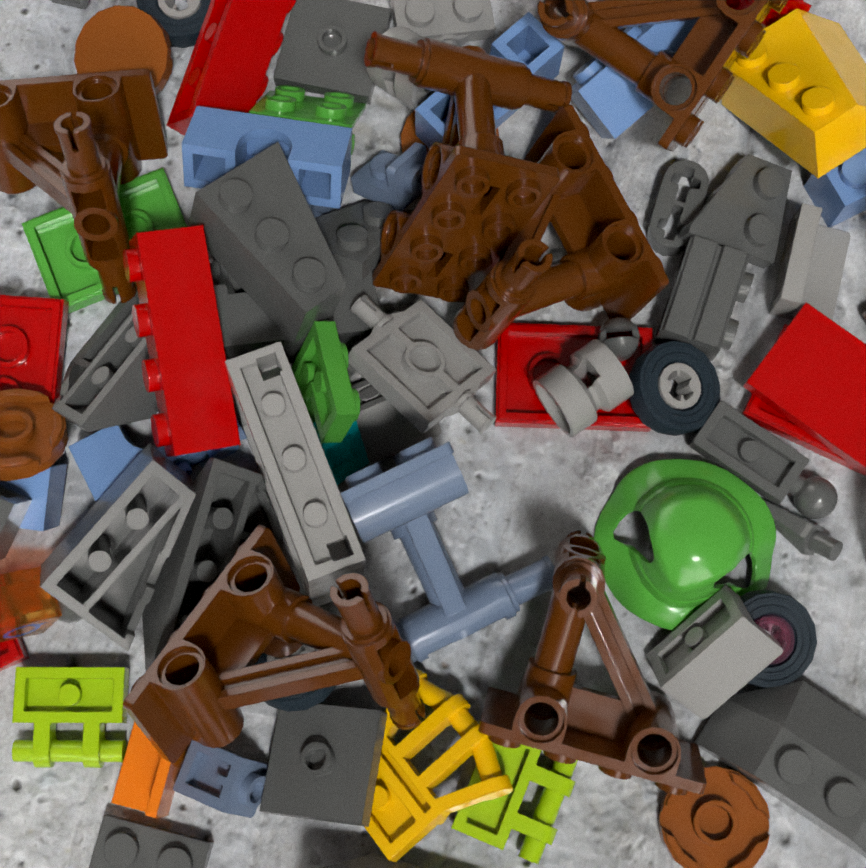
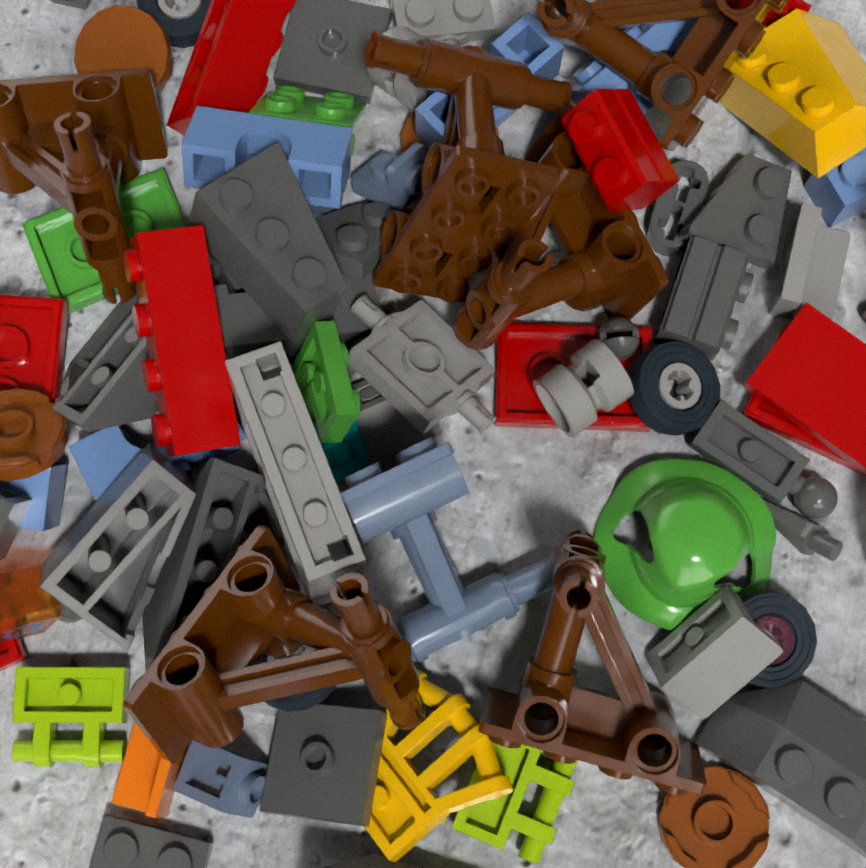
none -> red brick [561,89,679,212]

